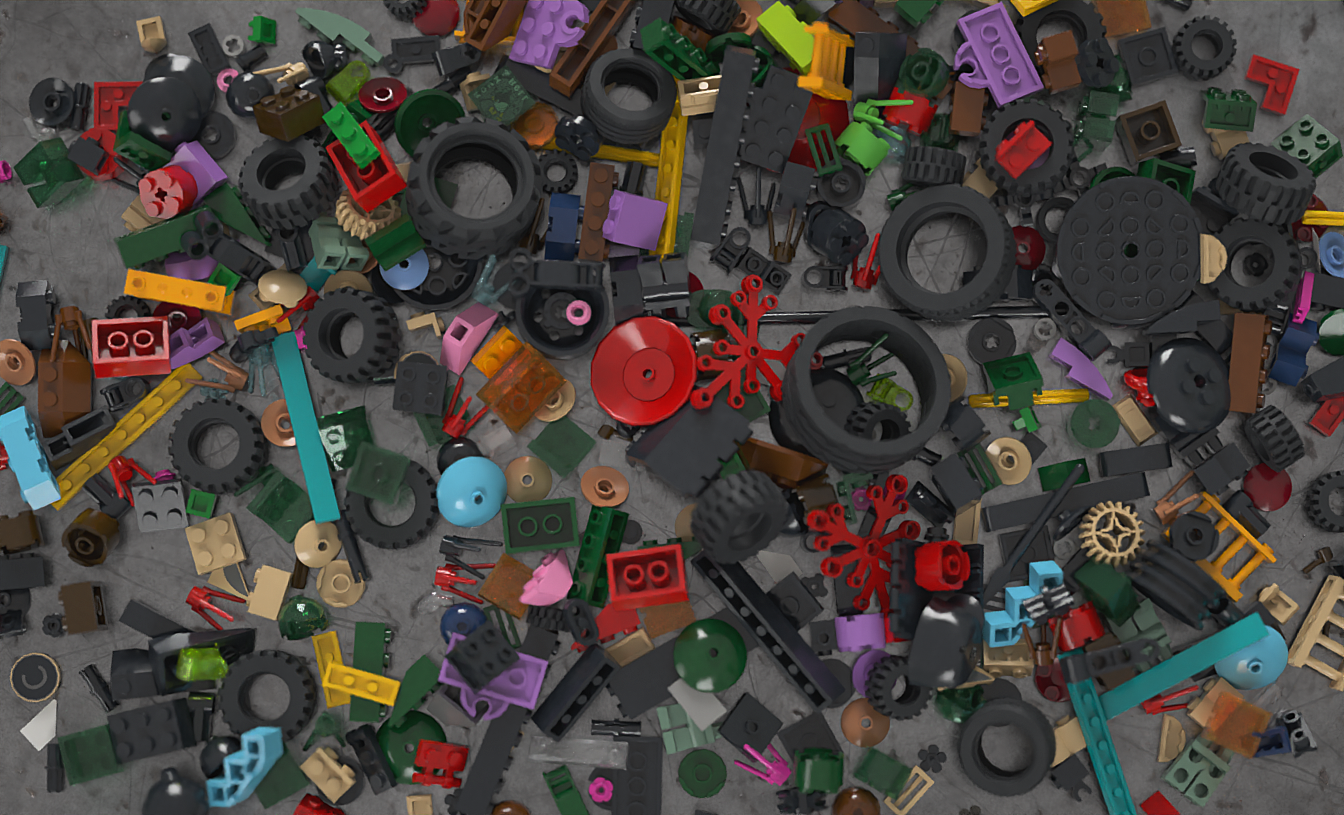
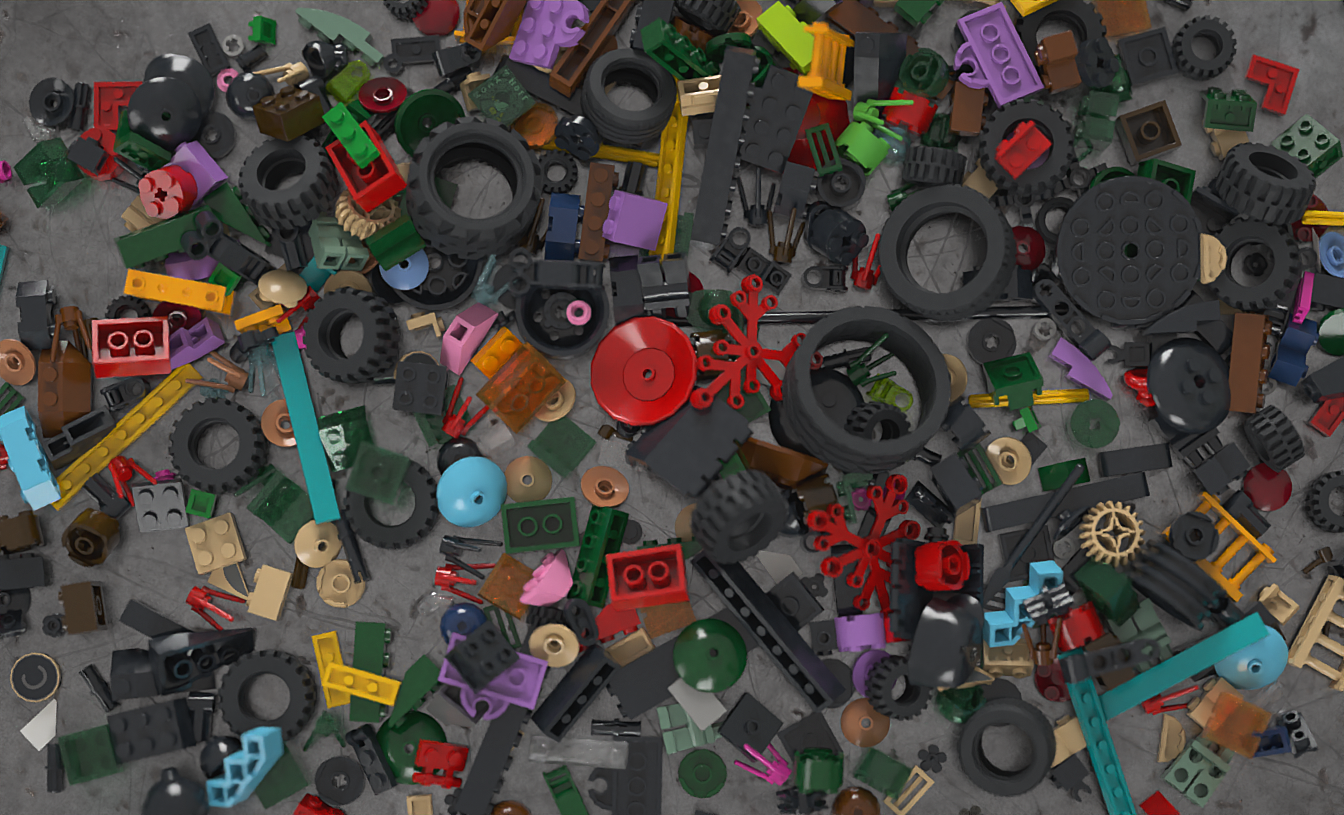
tan plate [136,16,167,53] -> none
clear neon green piece [176,648,228,681] -> none
clear green cylinder [278,595,328,641] -> none
tan bracket [300,746,356,803] -> none
dark pink plate [589,778,613,802] -> none
tan tile [1110,394,1158,447] -> none
nougat plant [1153,470,1199,525] -> none
black cone [1160,146,1197,169] -> none
none -> tan dish [529,624,579,667]

